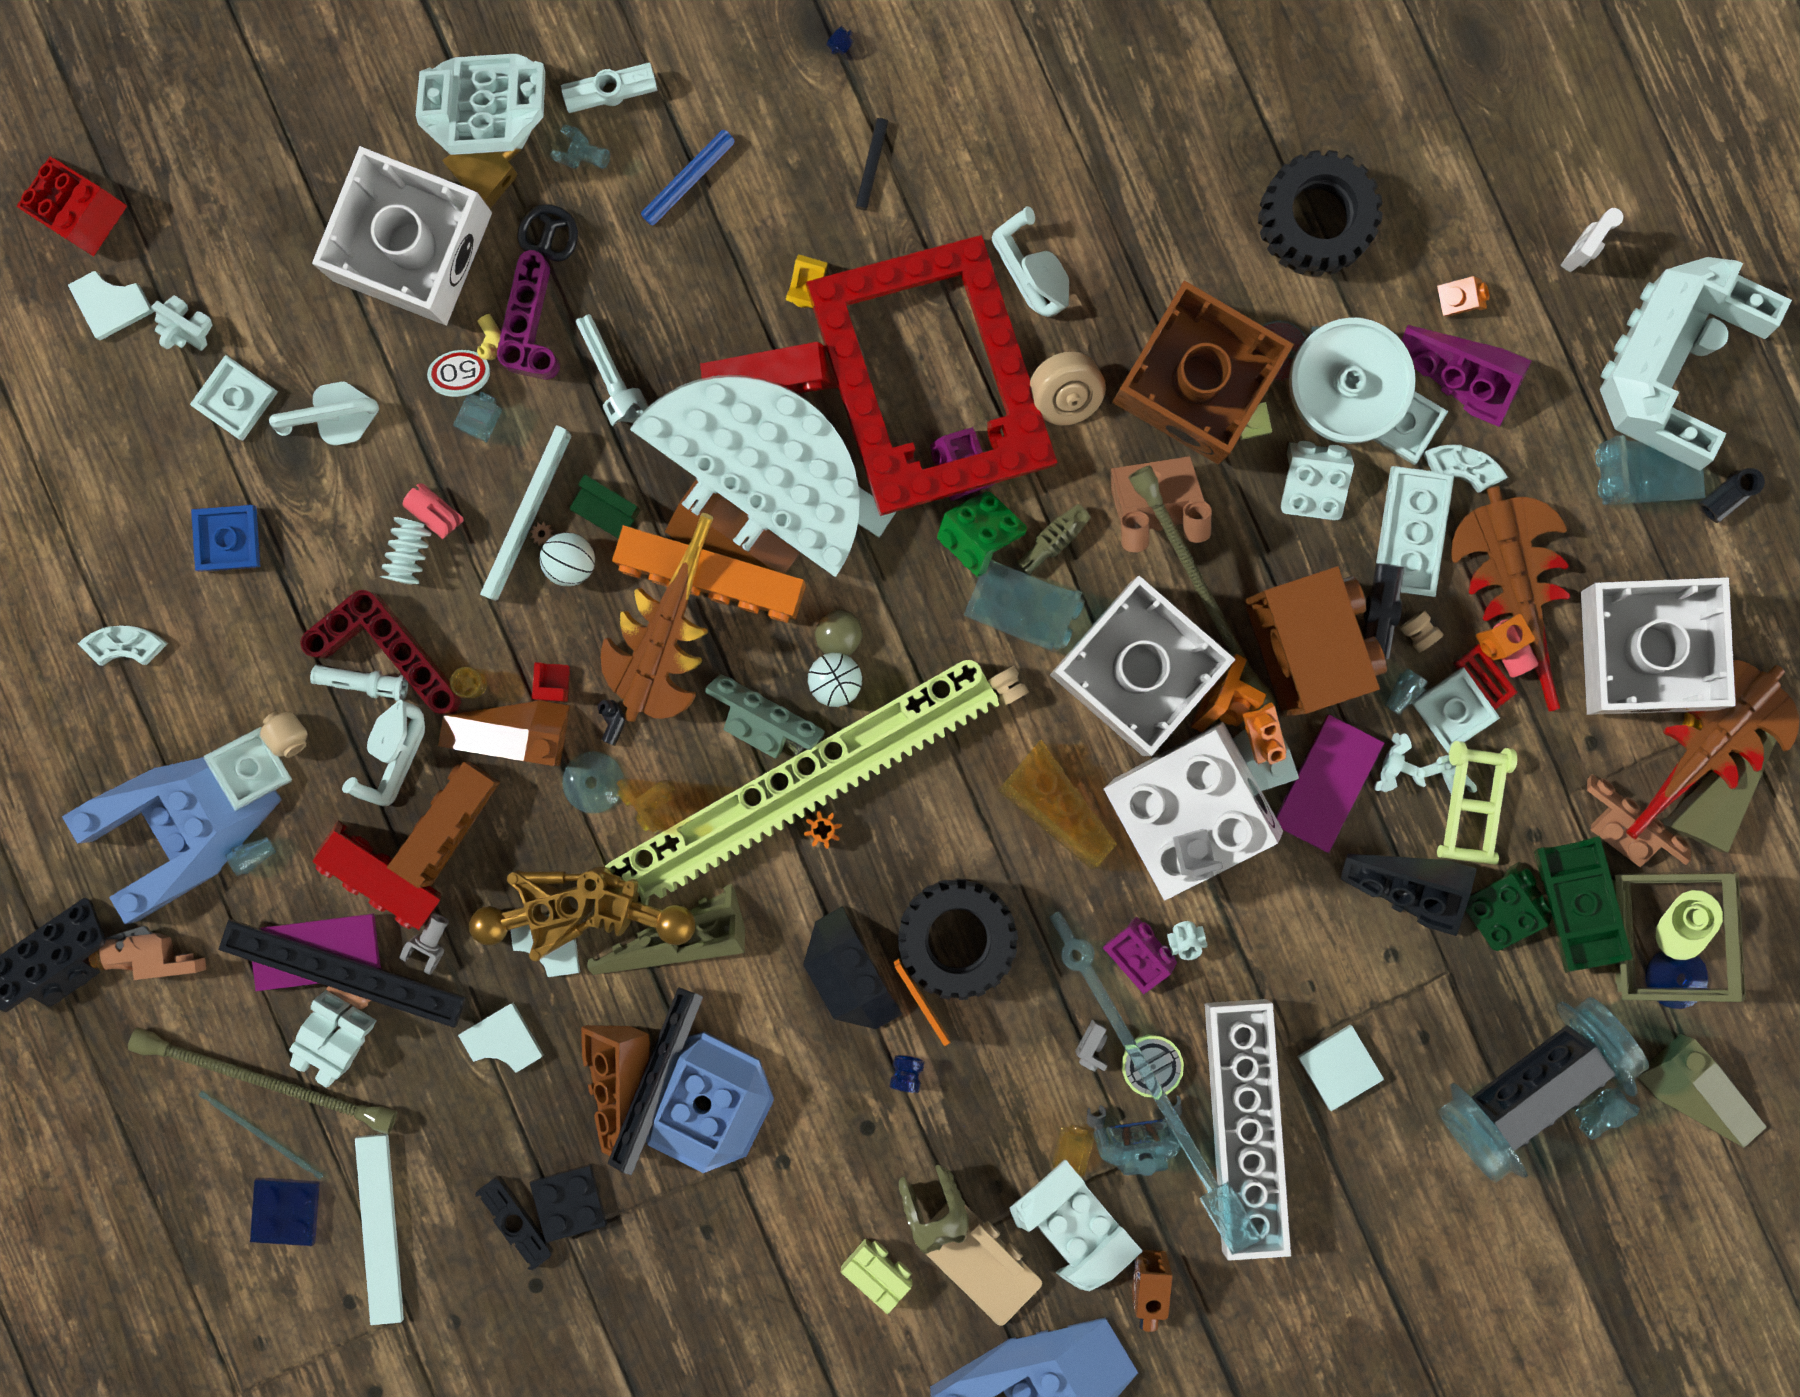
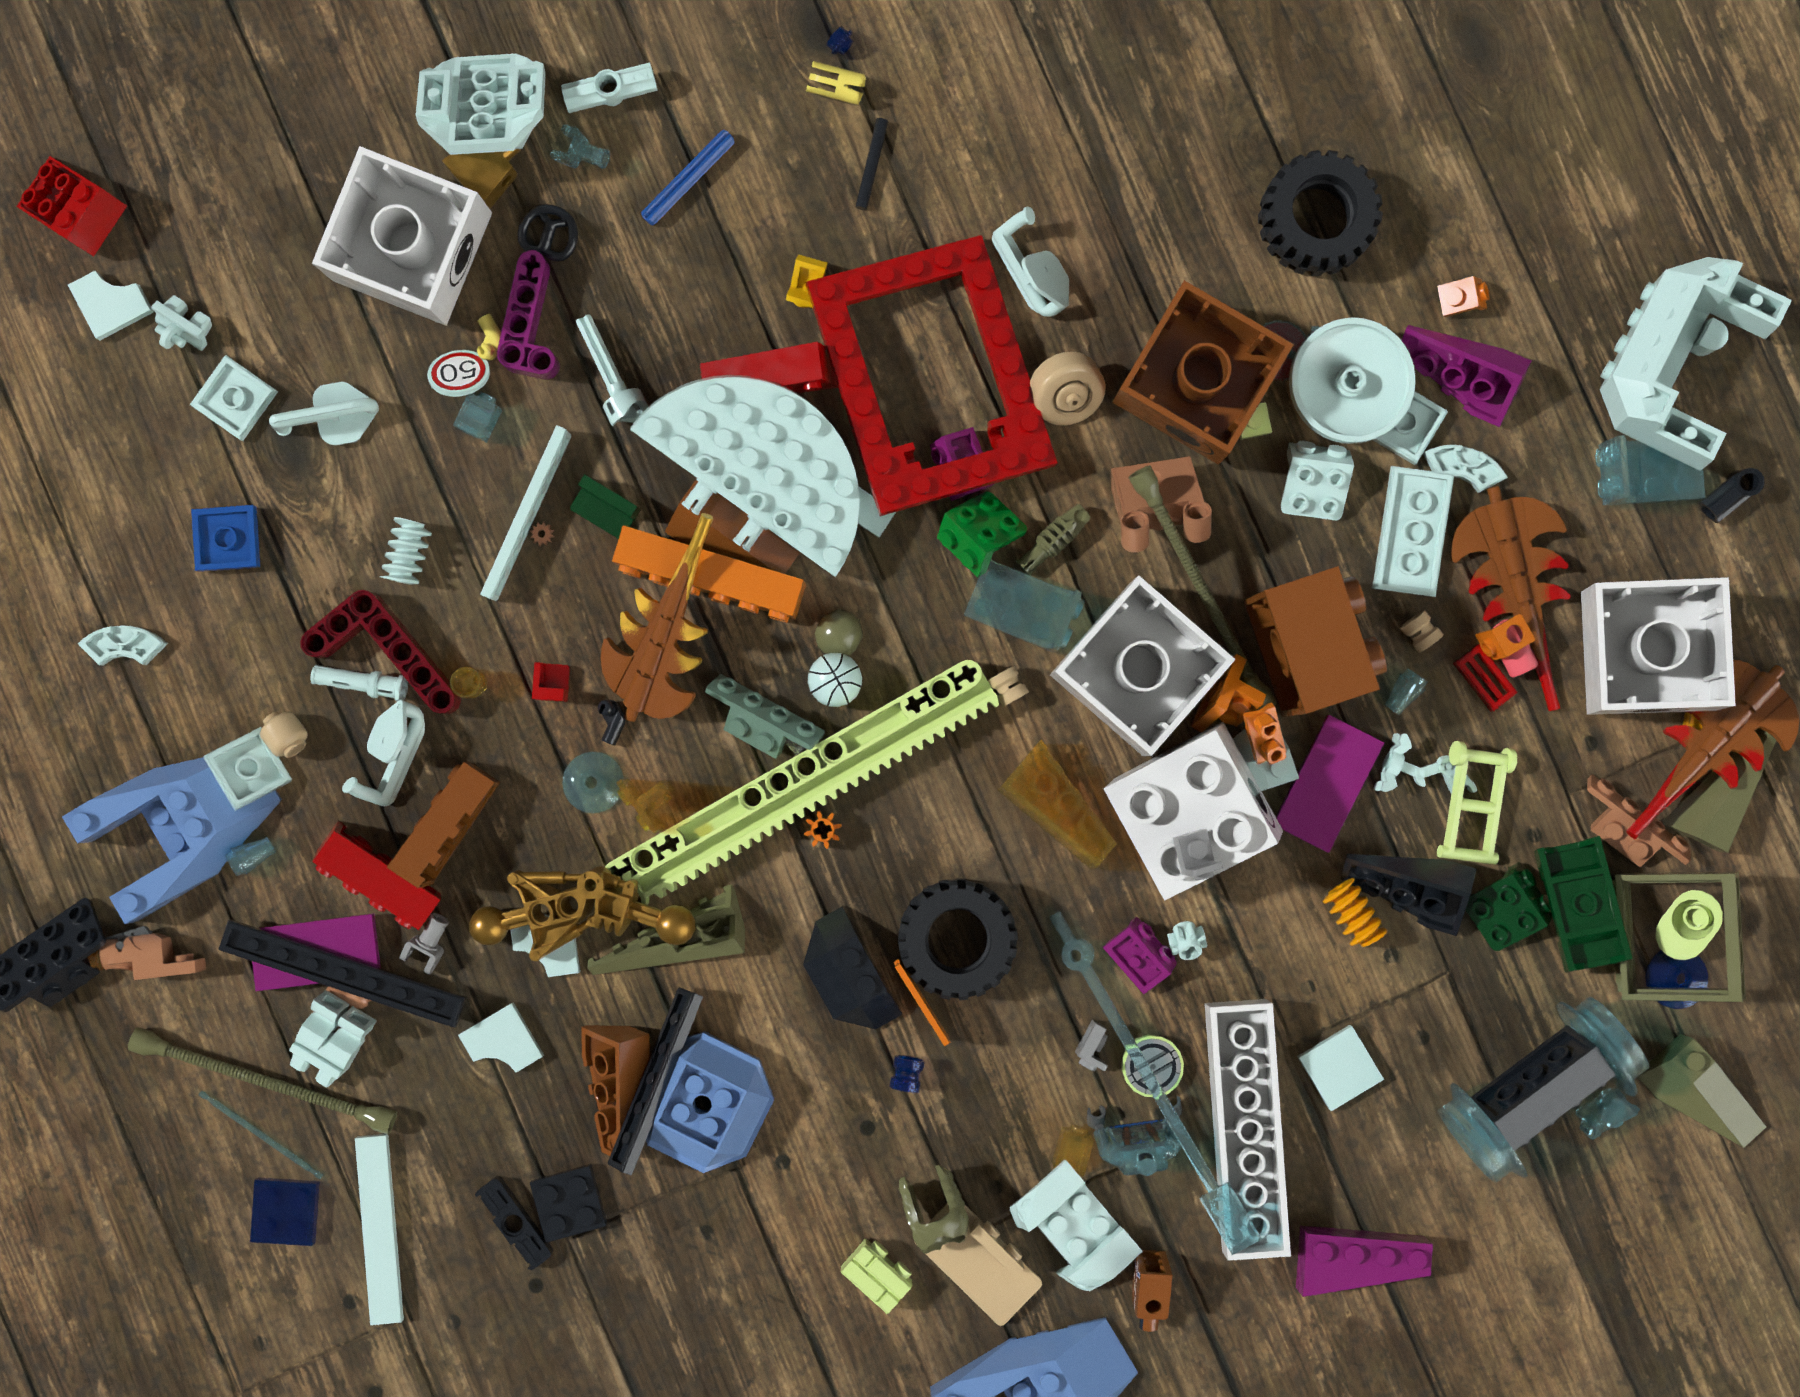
coral arm [402,483,464,539] -> none
dark orange wedge [438,701,570,766] -> none
light aqua piece [540,532,595,586] -> none
black piece [1363,563,1405,659] -> none
light aqua tile [1411,667,1500,753] -> none
white plate [1560,208,1623,272] -> none
none -> light yellow arm [806,61,866,105]
none -> magenta wedge [1296,1226,1433,1297]
none -> light orange piece [1322,878,1388,947]

